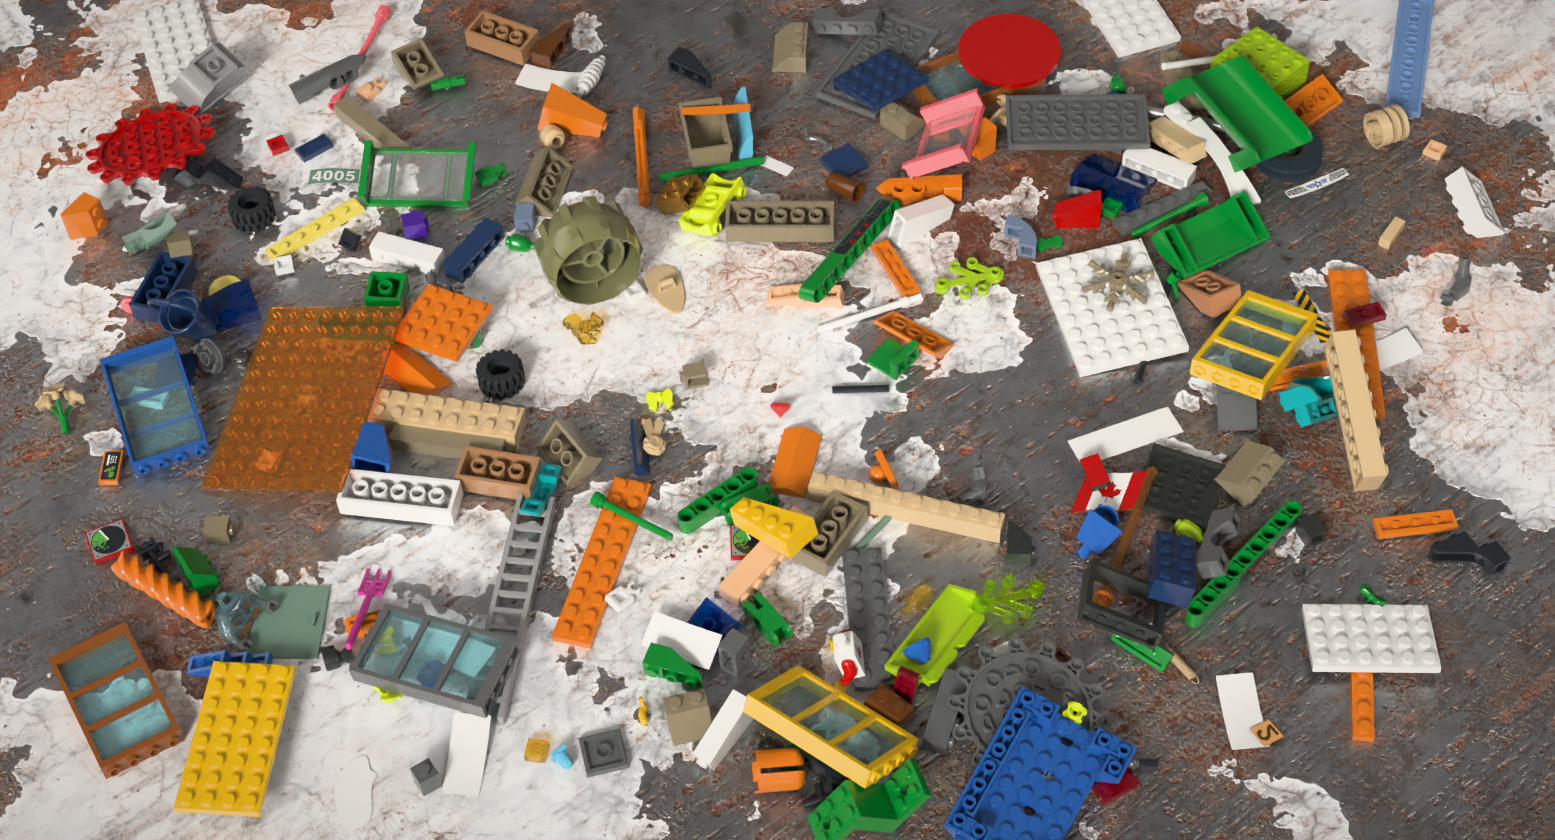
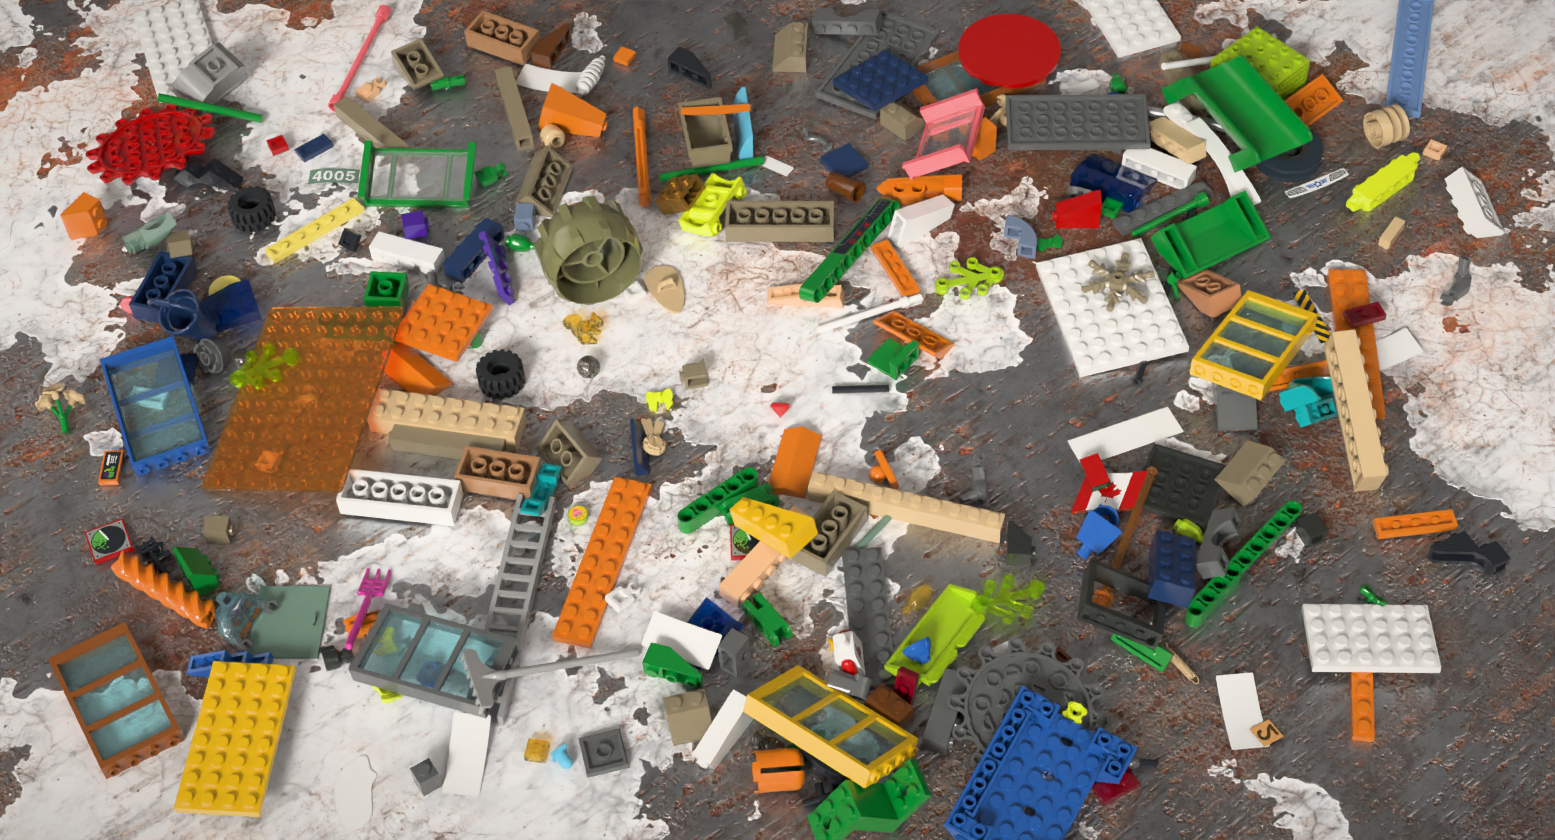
white plate [273,254,295,276] -> none
dark grey panel [288,55,366,105] -> none
blue slope [351,421,391,473] -> none
green piece [590,491,673,540] -> none
yellow piece [638,696,648,725] -> none
none -> green piece [157,93,262,123]
none -> clear neon green plant [229,343,300,389]
none -> light grey piece [460,648,641,714]
none -> dark purple wing [478,231,515,305]
none -> dark tan brick [495,66,534,151]
none -> tile [568,505,588,525]
none -> clear smoke piece [577,355,600,379]
none -> orange tile [613,47,636,66]
none -> dark grey piece [827,669,872,701]
none -> neon yellow hinge [1346,152,1420,212]

